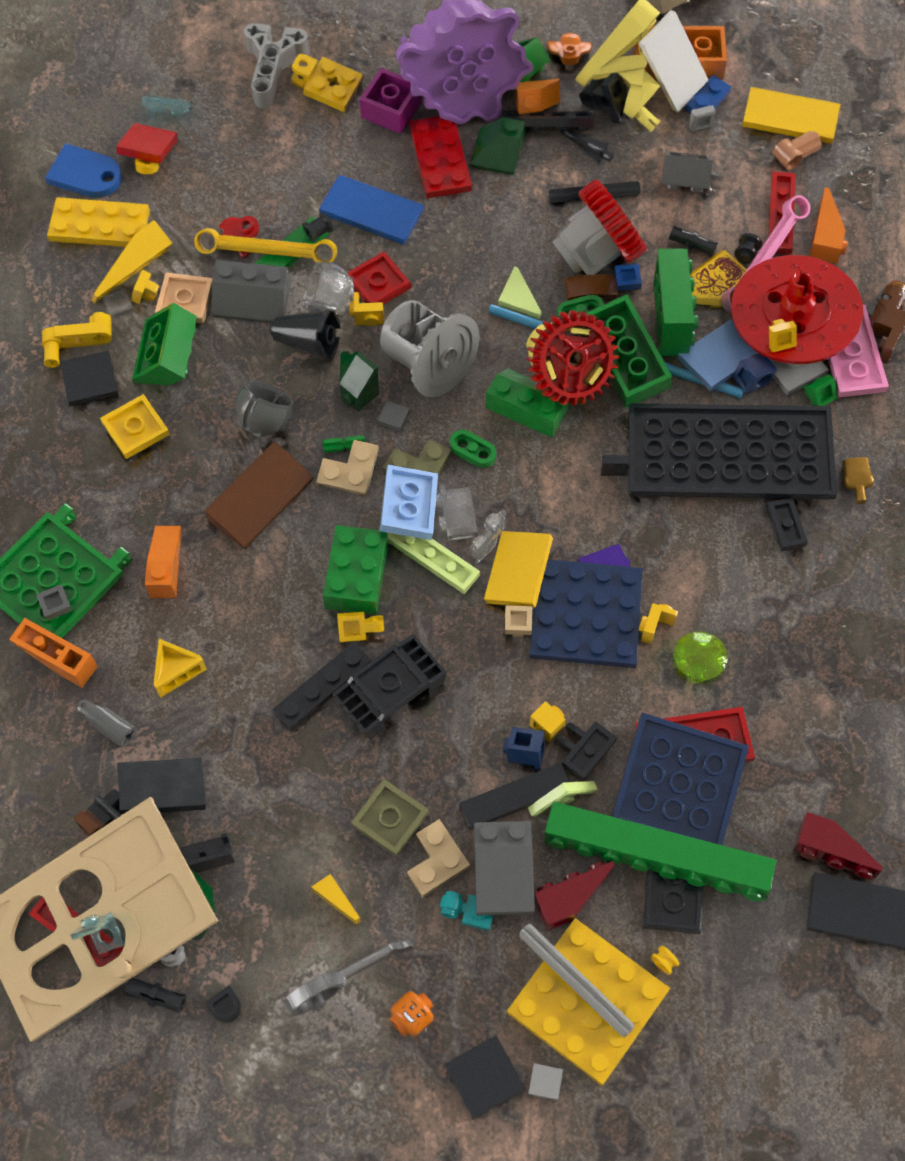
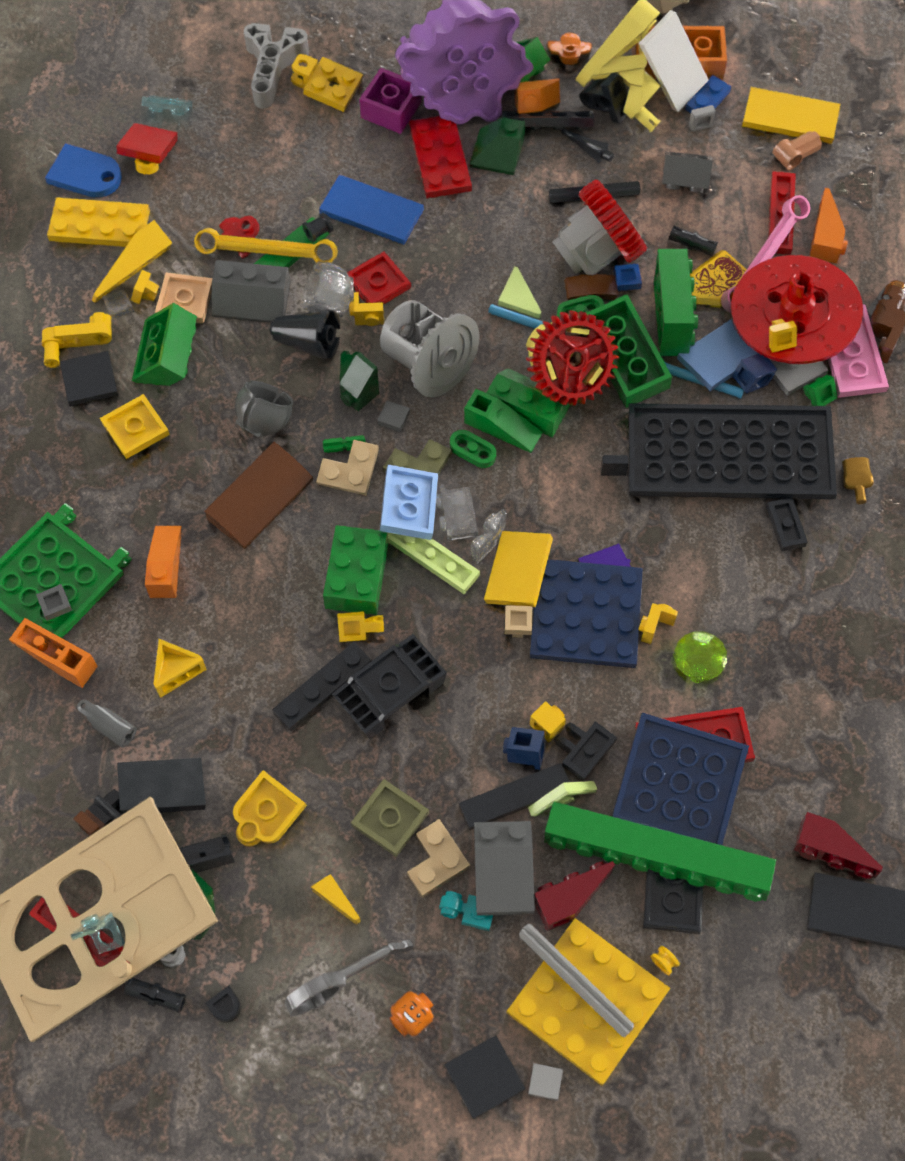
black wheel [734,233,763,264] -> none
none -> yellow plate [233,770,307,847]
none -> green slope [464,389,543,453]

